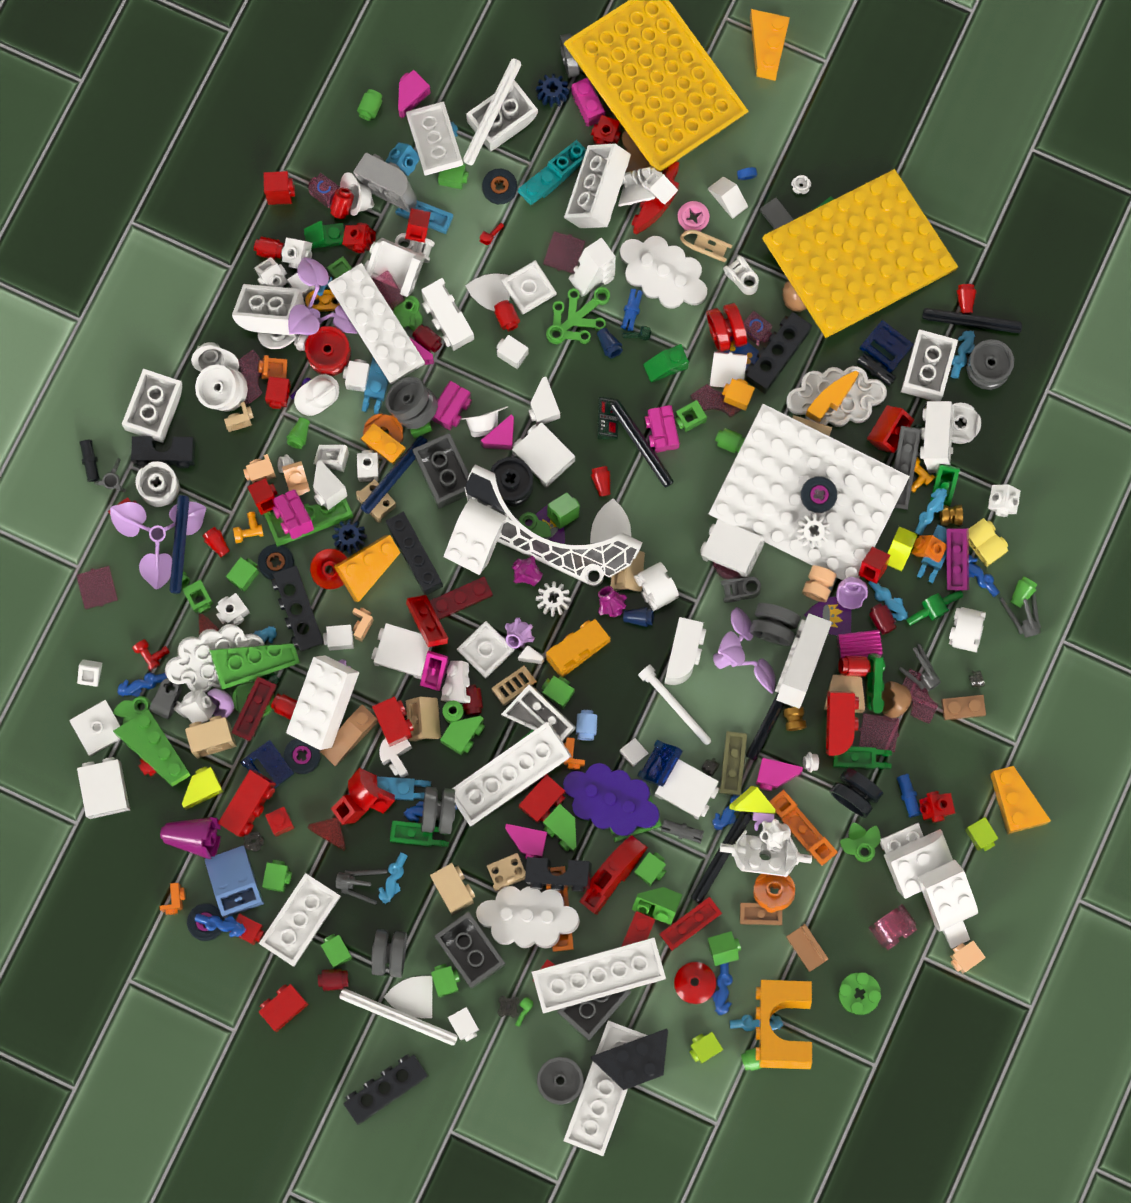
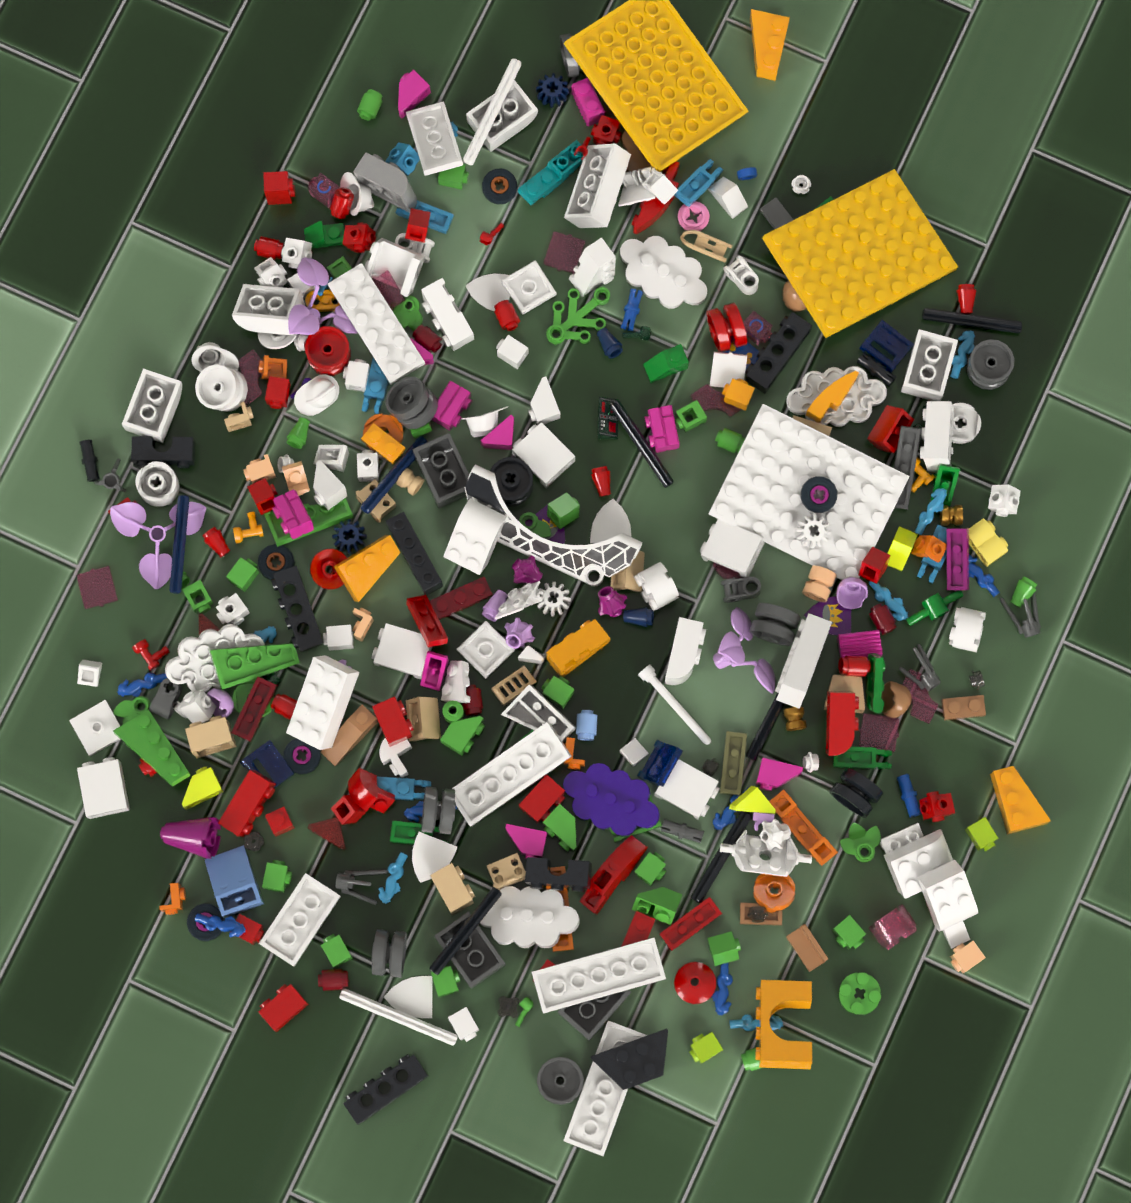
none -> tan wheel [396,468,424,496]
none -> white sticker [412,832,457,883]
none -> black axle [429,887,502,975]
none -> lavender cone [482,590,507,622]
none -> white hinge [495,581,544,619]
none -> red hand [574,137,591,160]
none -> dark azure hinge [674,159,723,208]
none -> clear smoke plate [747,906,768,923]
none -> bright green brick [832,915,866,949]

